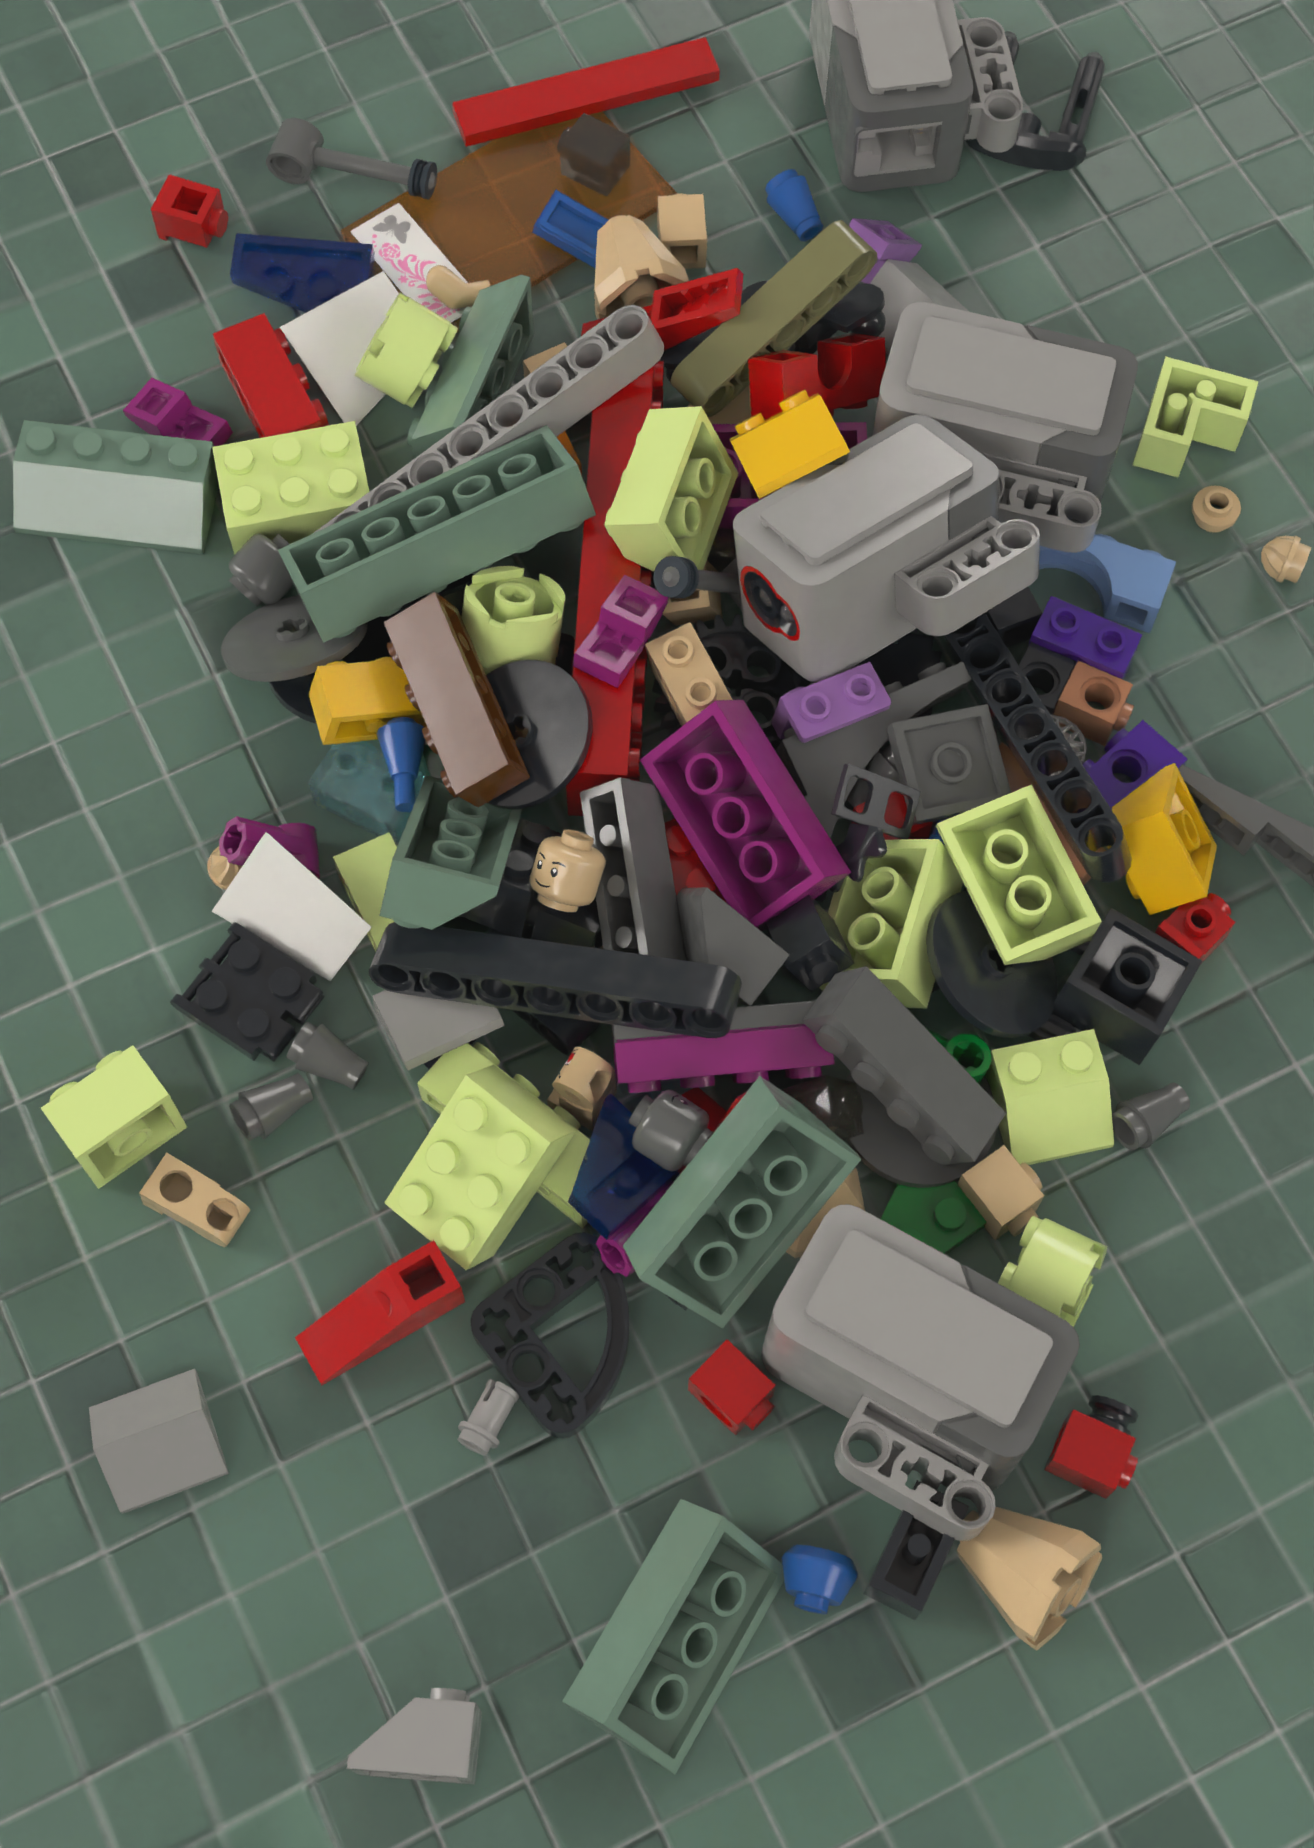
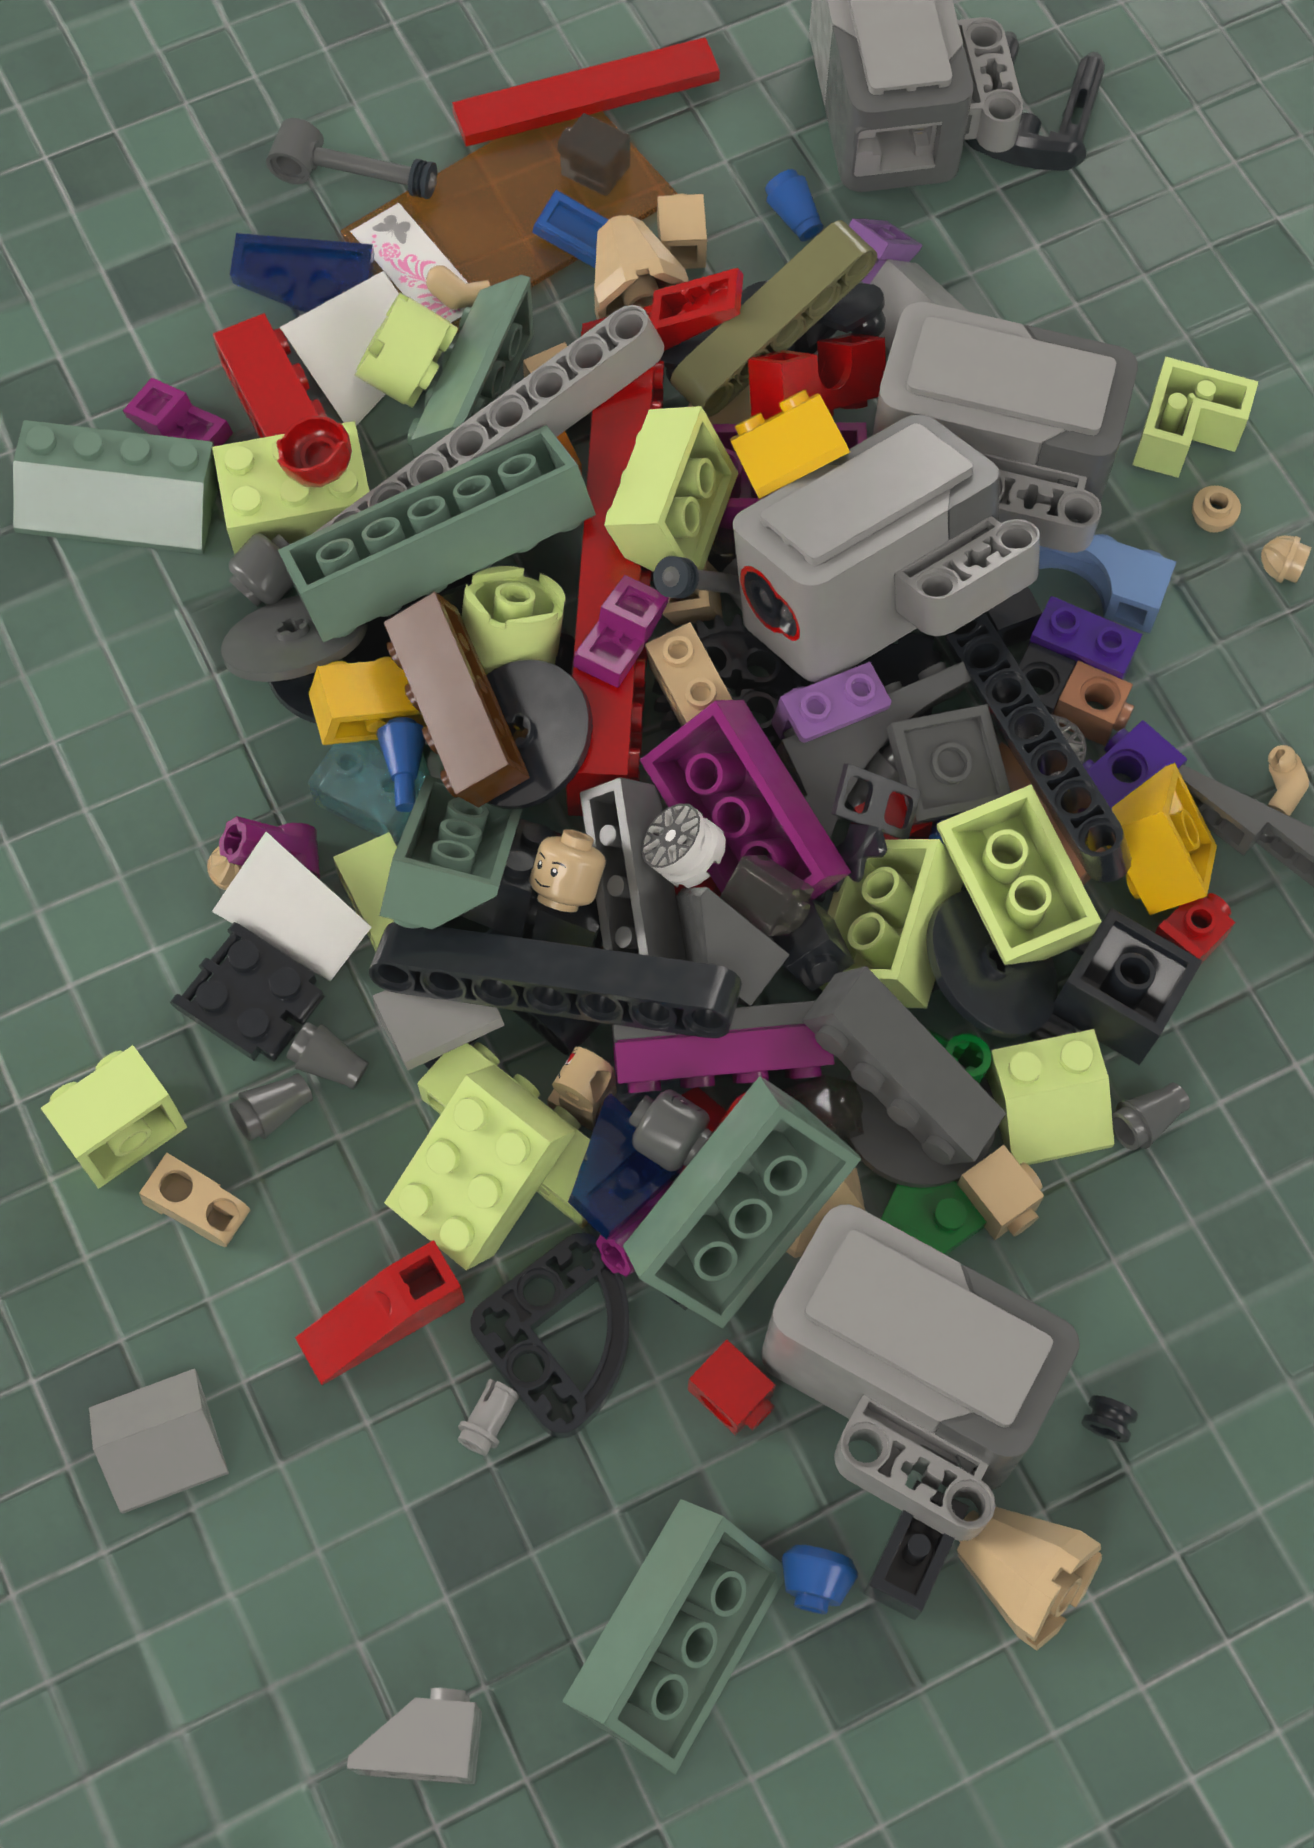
red brick [150,174,228,248] -> none
yellowish green brick [998,1216,1107,1327] -> none
red brick [1044,1409,1138,1499] -> none
none -> red hair [276,416,352,487]
none -> white wheel [641,803,726,888]
none -> clear smoke brick [720,855,815,936]
none -> tan arm [1267,745,1309,816]

